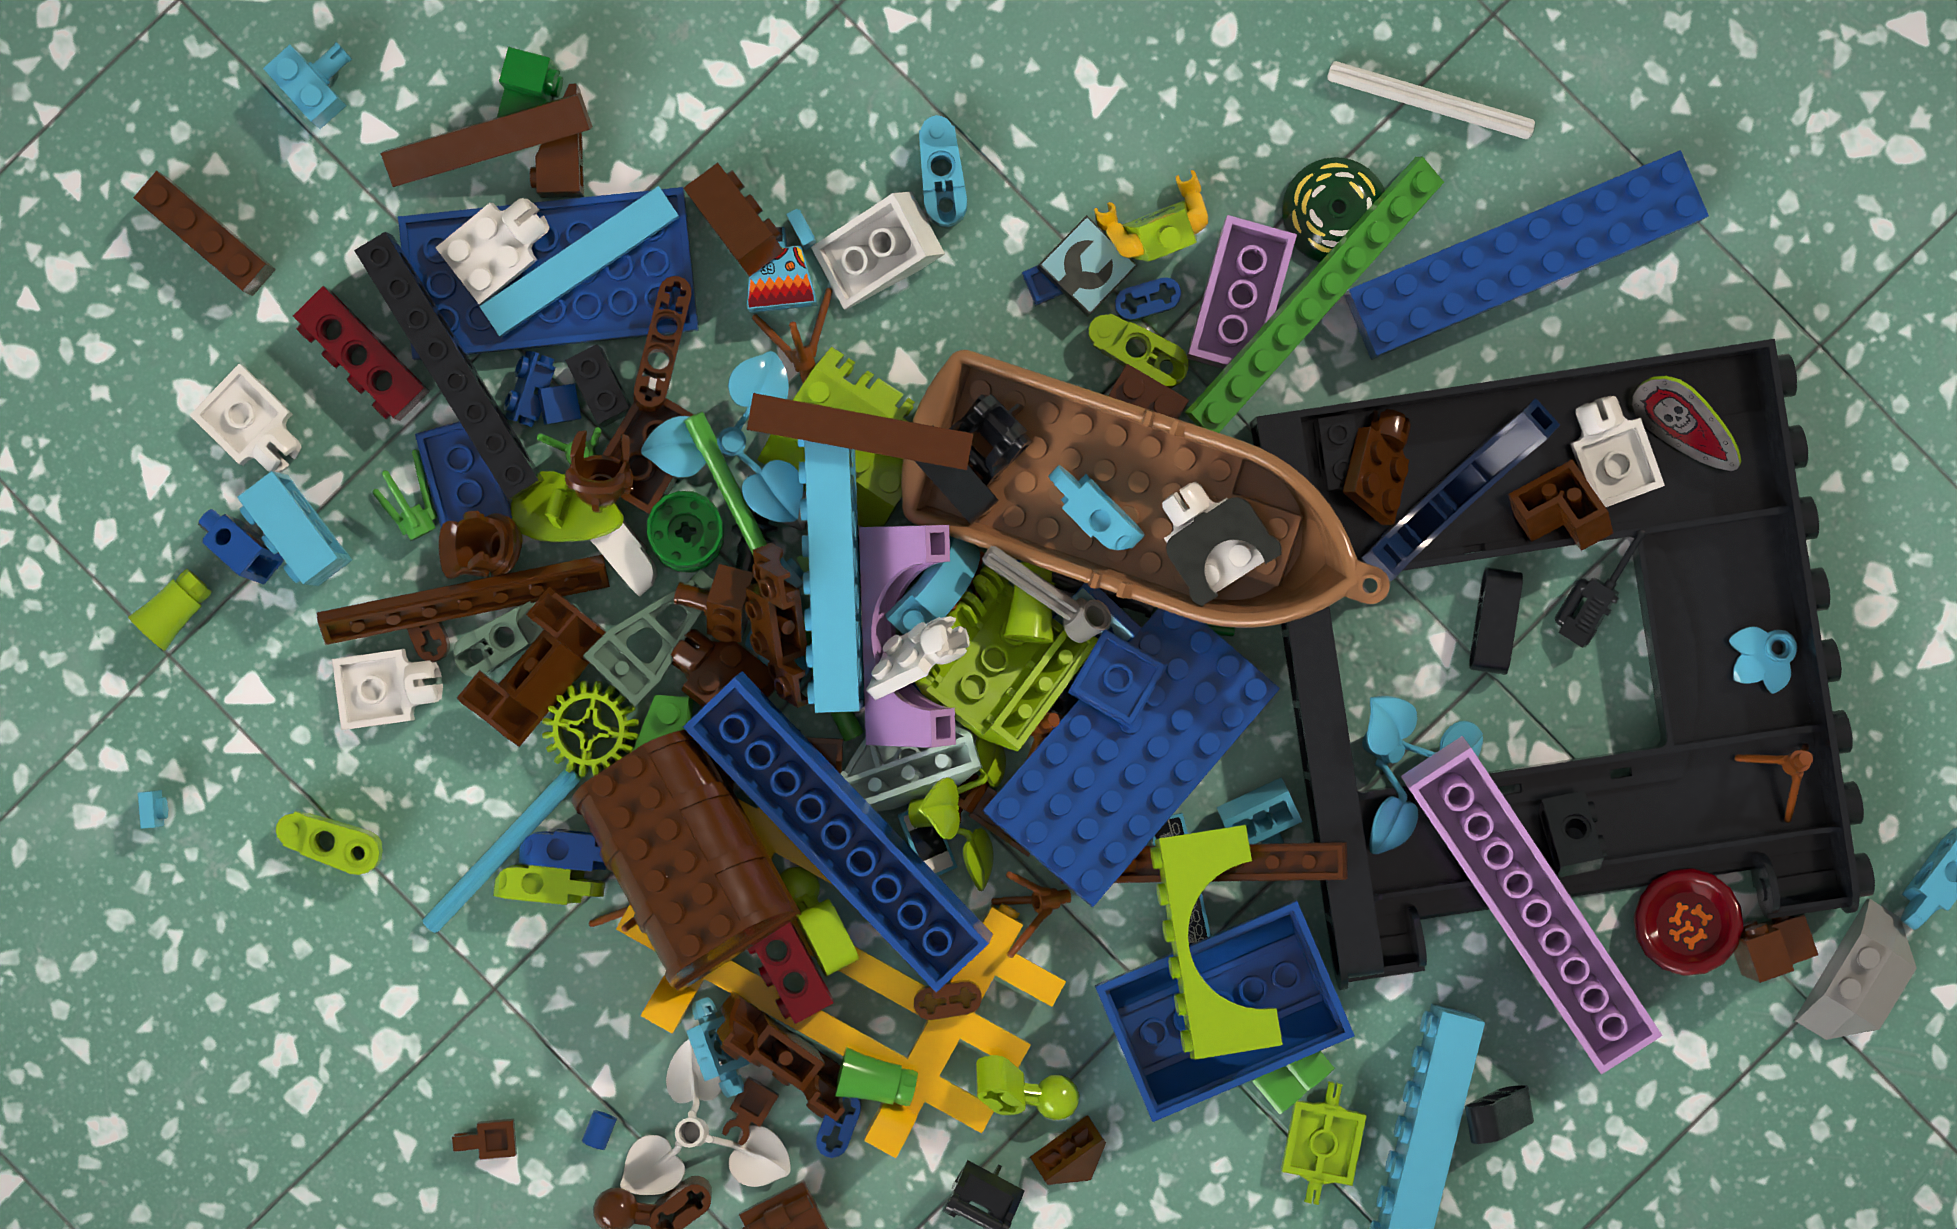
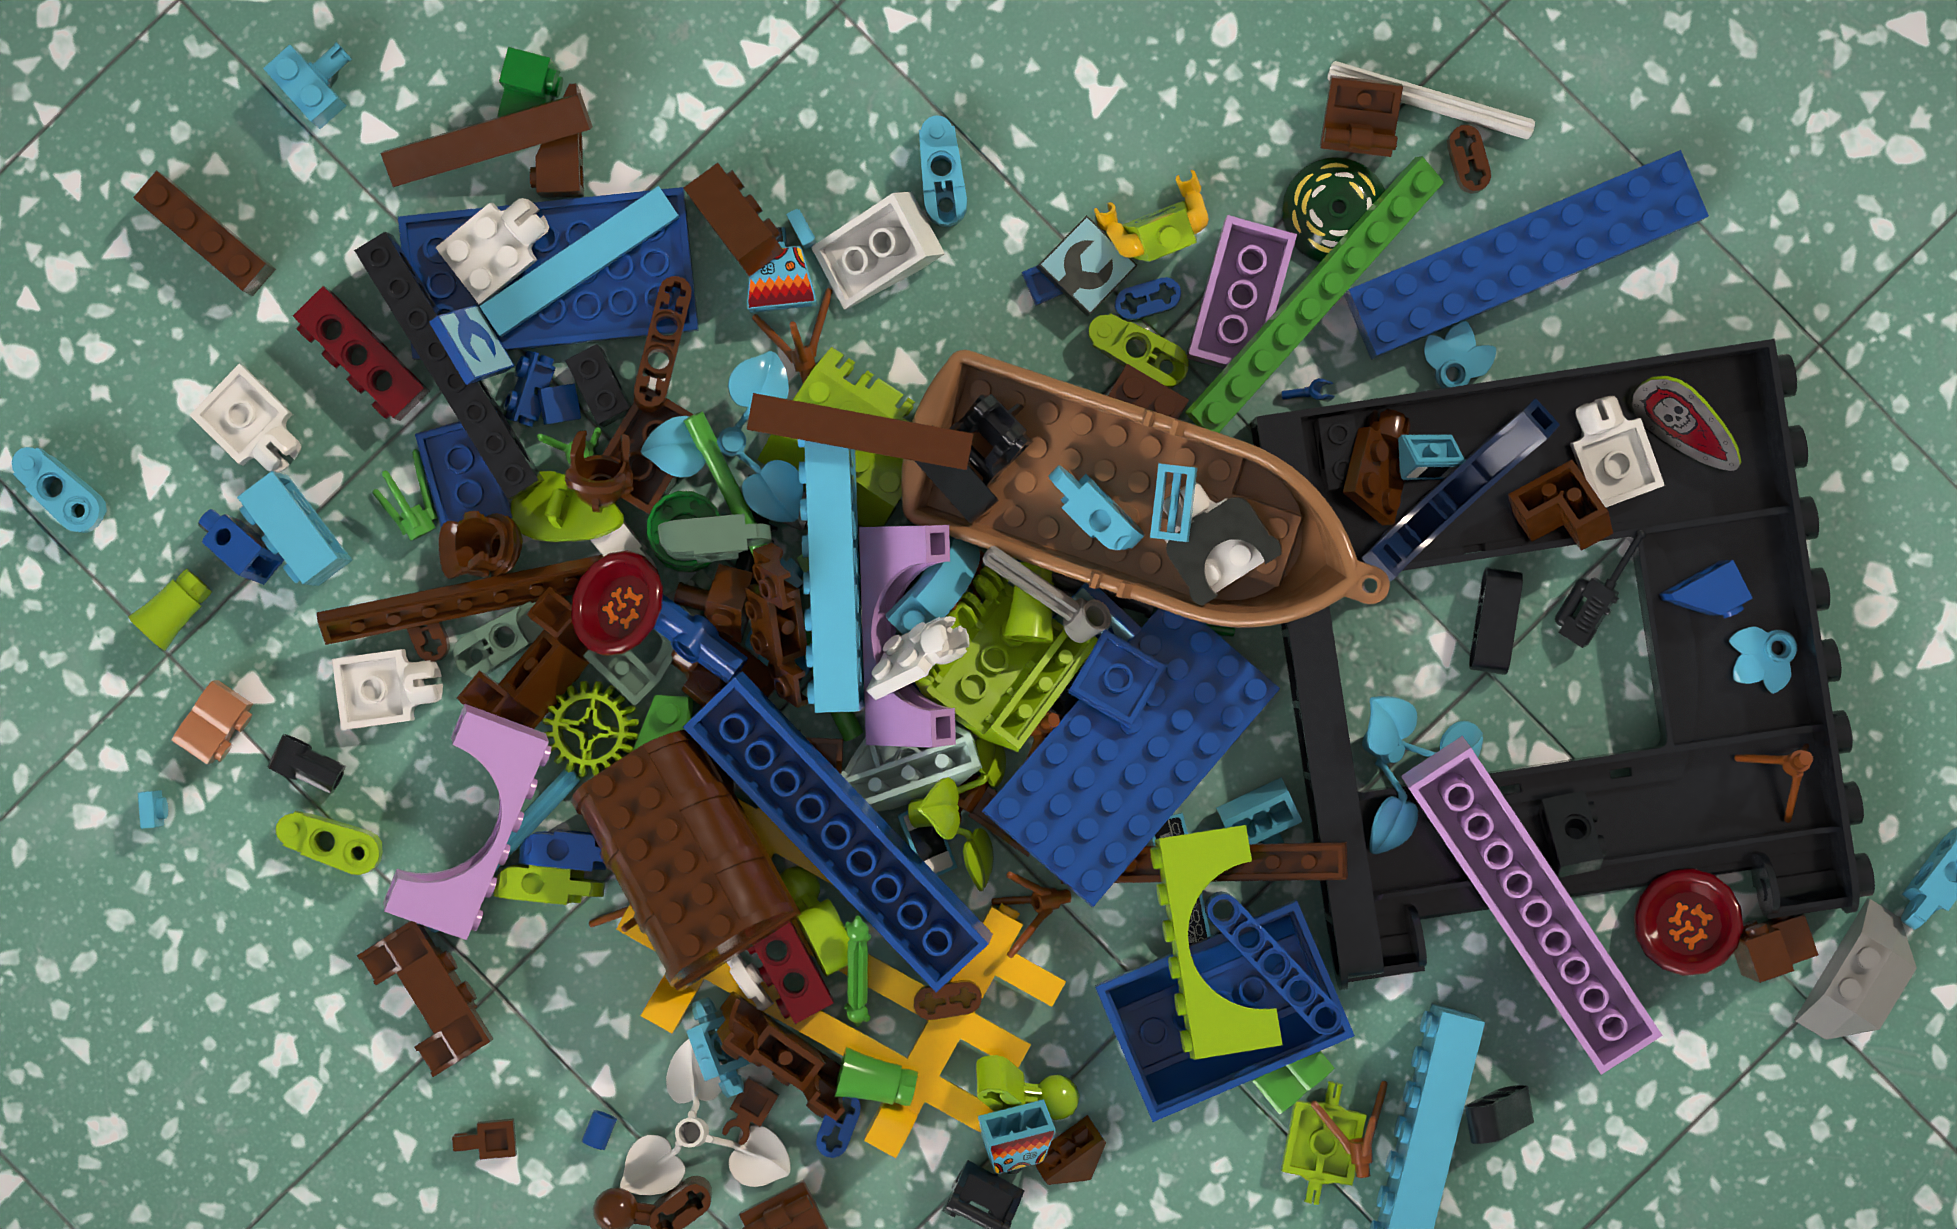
none -> medium azure piece [12,447,107,533]
none -> nougat brick [171,680,253,764]
none -> black piece [267,734,346,794]
none -> reddish brown bracket [357,921,493,1077]
none -> lavender arch [383,704,552,940]
none -> tile [430,304,515,385]
none -> dark red piece [571,550,663,656]
none -> blue piece [654,594,748,684]
none -> sand green piece [658,514,771,563]
none -> white plate [727,954,774,1011]
none -> bright green wheel [844,916,871,1027]
none -> medium azure torso [978,1099,1056,1174]
none -> medium azure tile [1150,463,1197,542]
none -> blue beam [1205,891,1343,1035]
none -> blue hand [1281,378,1334,402]
none -> dark orange plant [1311,1081,1388,1178]
none -> reddish brown plate [1320,75,1403,157]
none -> medium azure slope [1398,434,1465,480]
none -> medium azure plate [1424,321,1496,389]
none -> reddish brown beam [1447,125,1491,194]
none -> blue slope [1659,560,1753,618]

